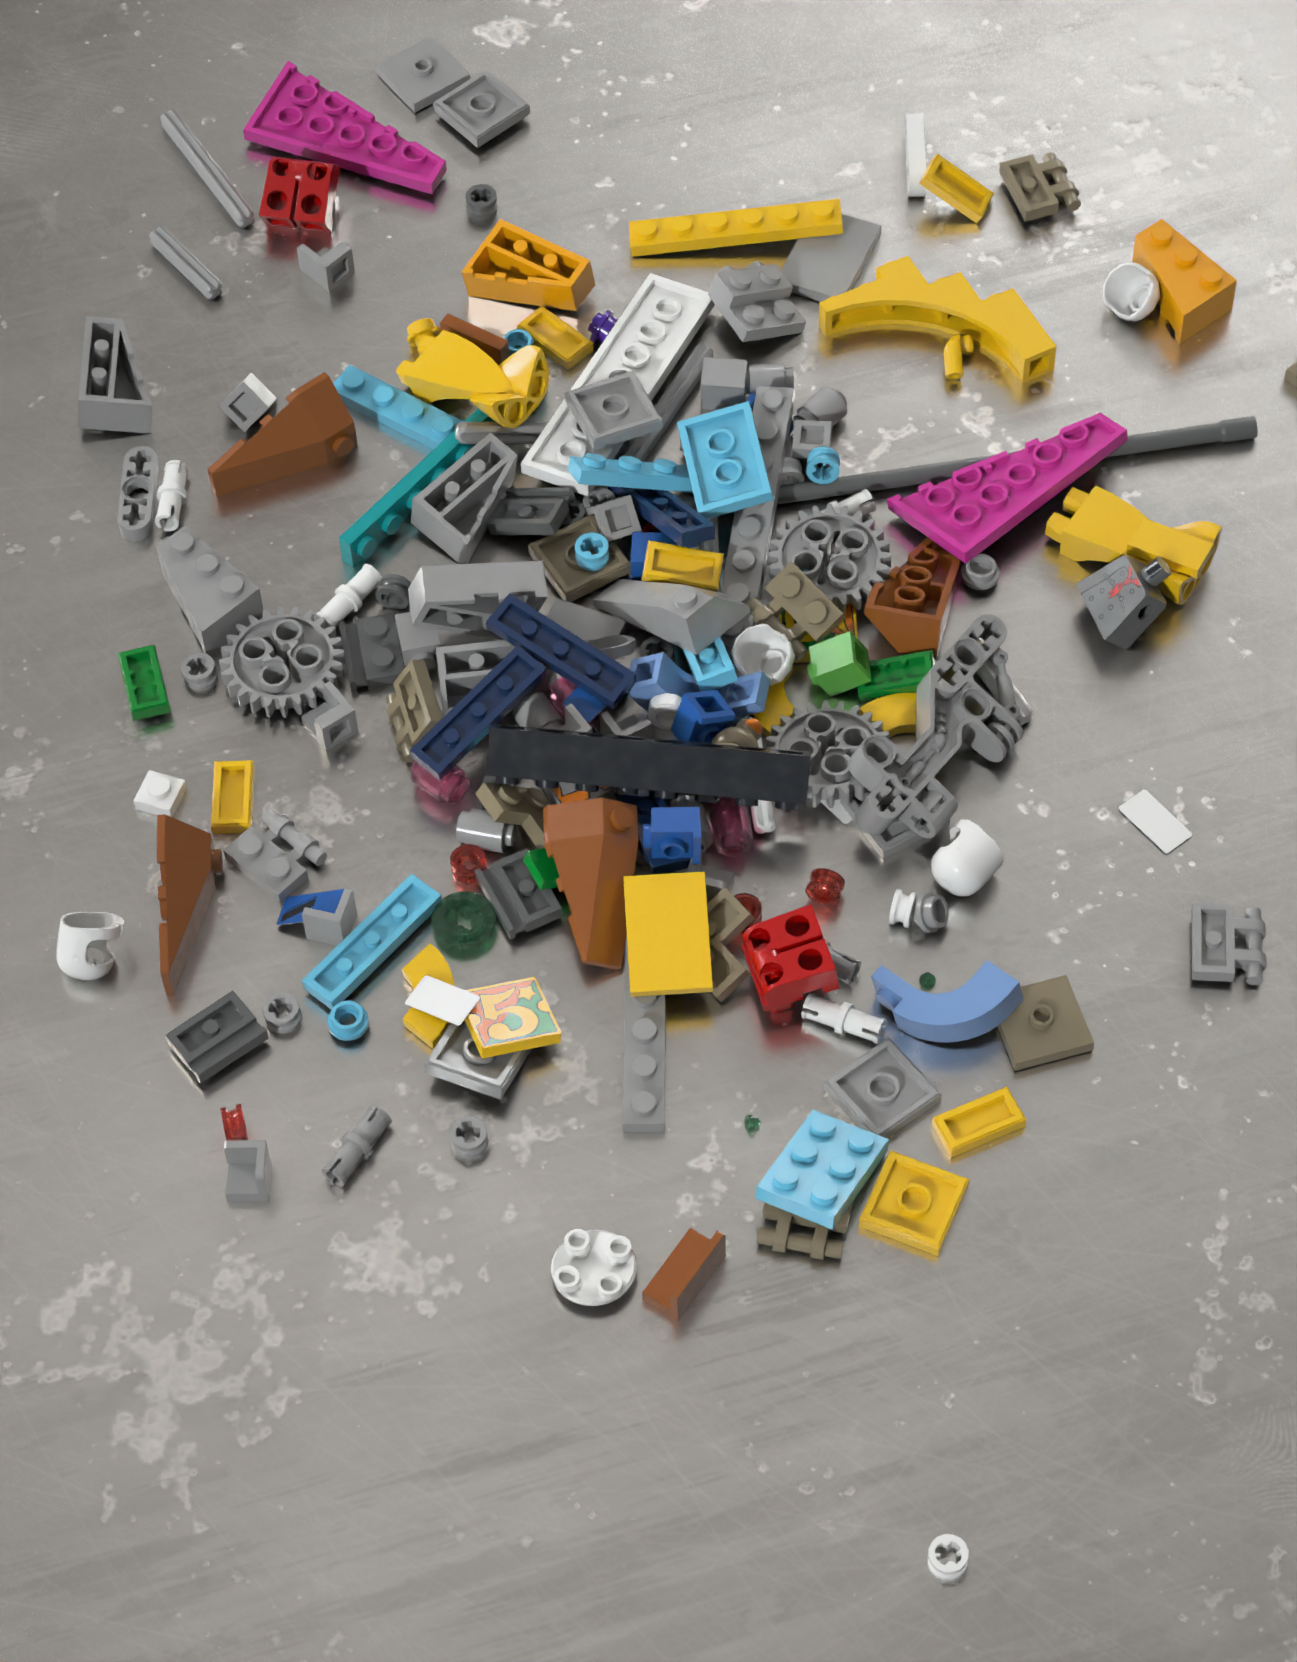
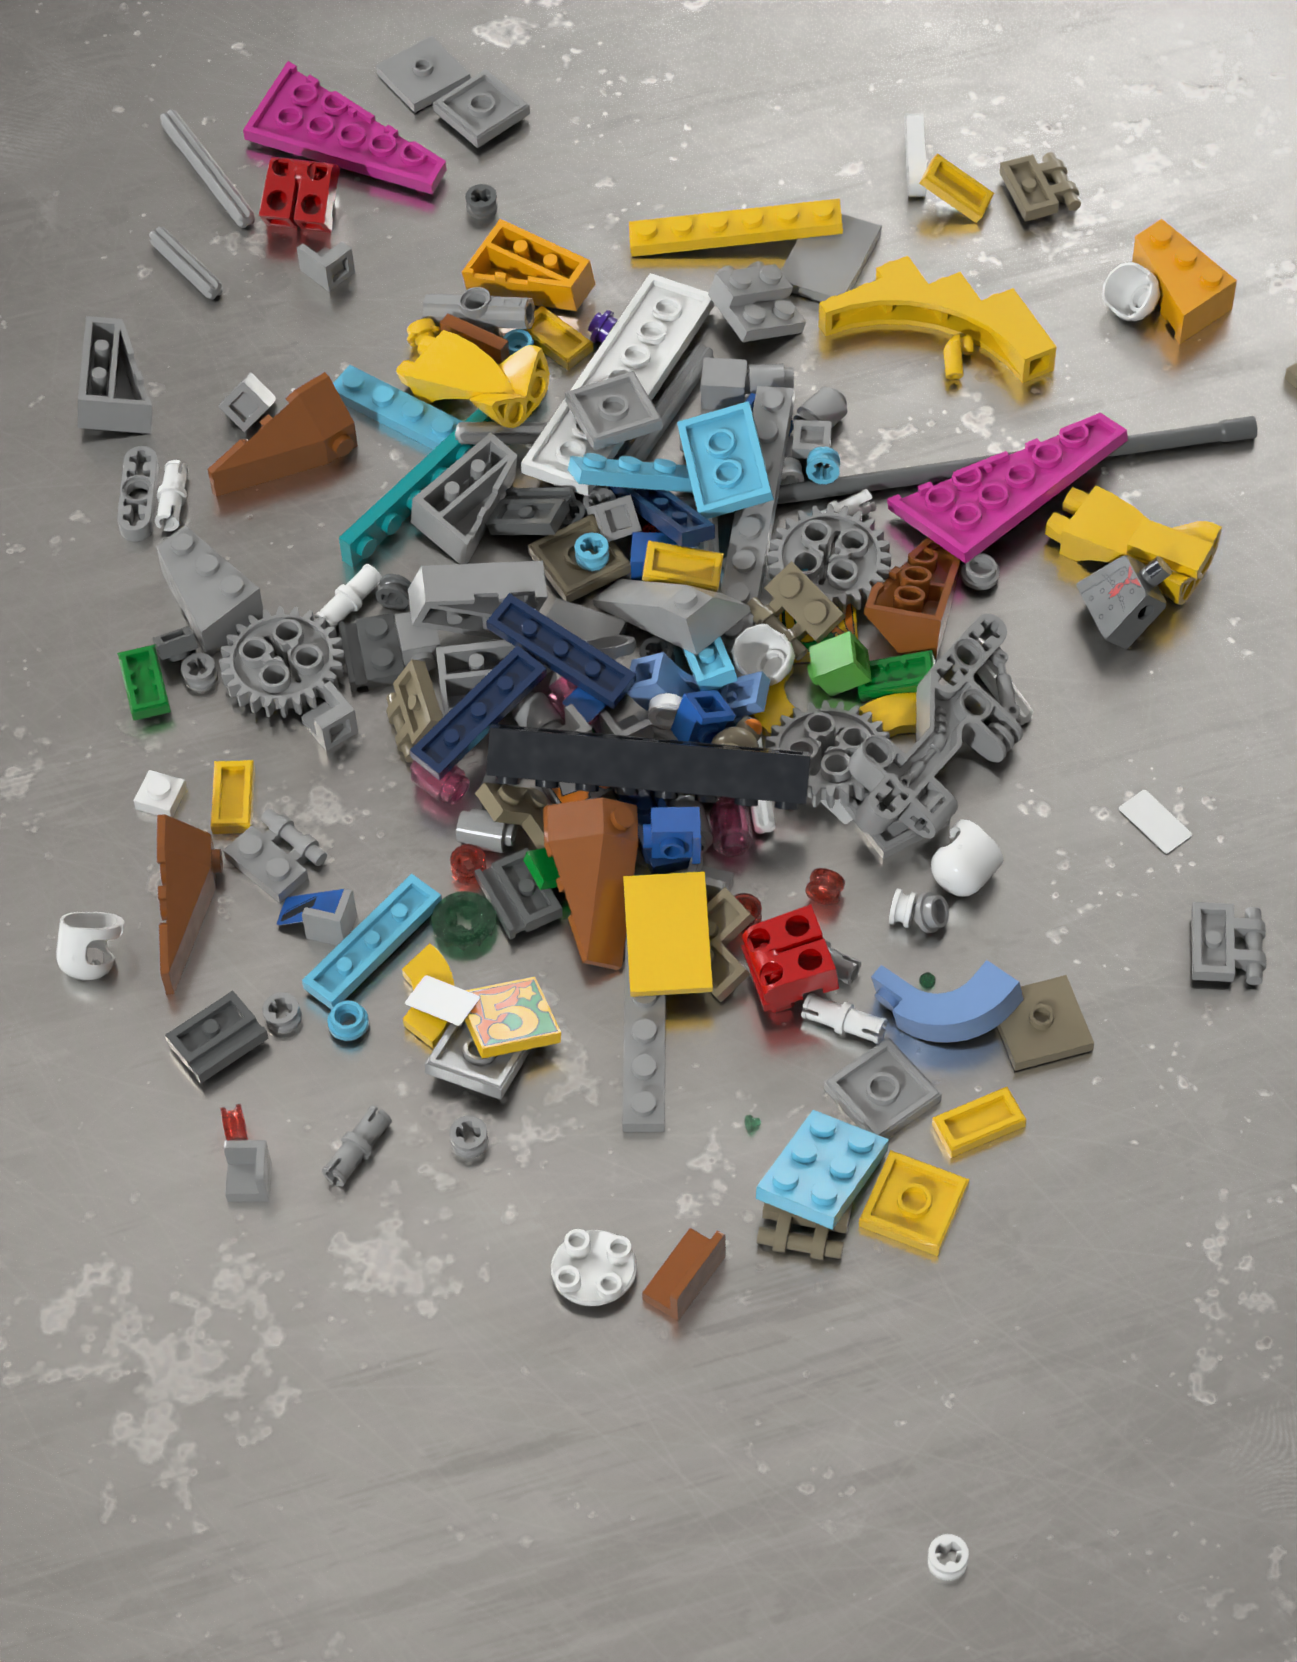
none -> dark grey plate [152,626,198,662]
none -> light grey piece [423,287,535,333]

